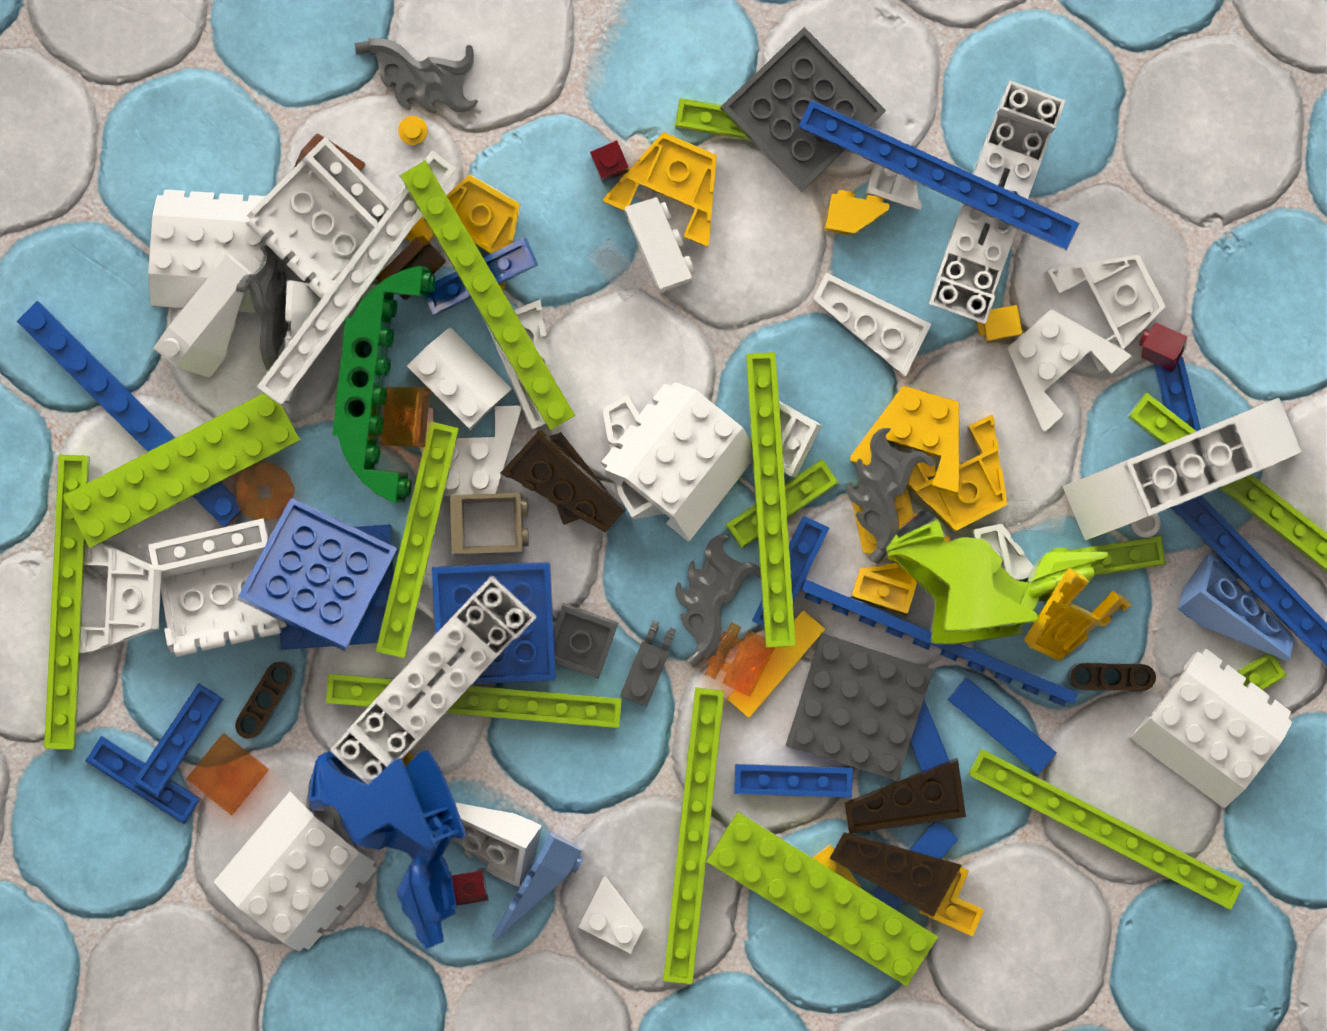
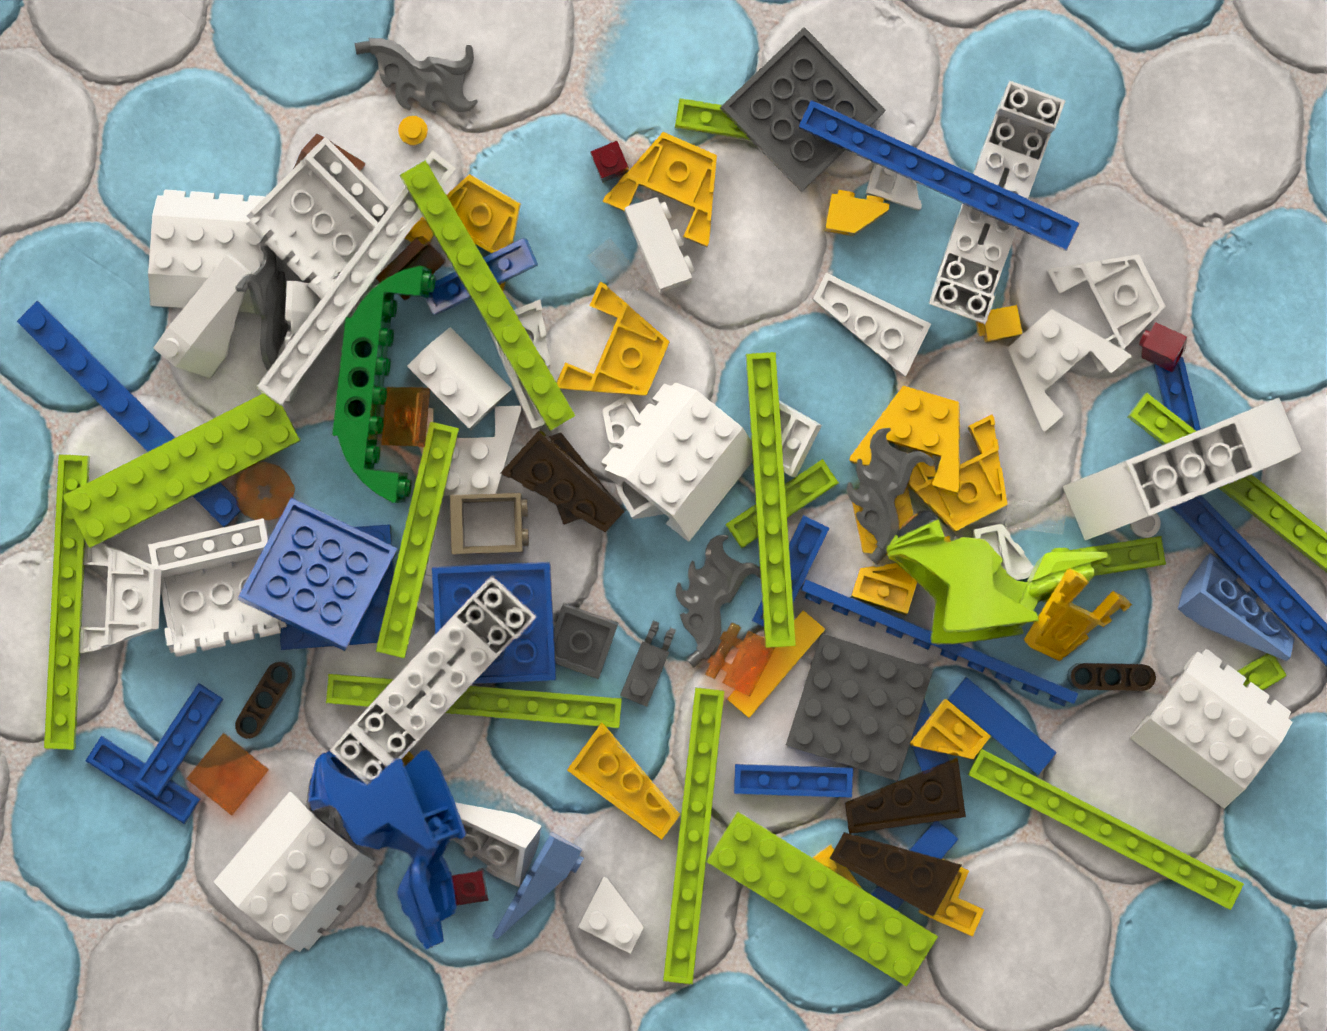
none -> yellow wing [556,282,670,396]
none -> yellow wing [567,723,680,840]
none -> yellow wing [909,699,991,759]

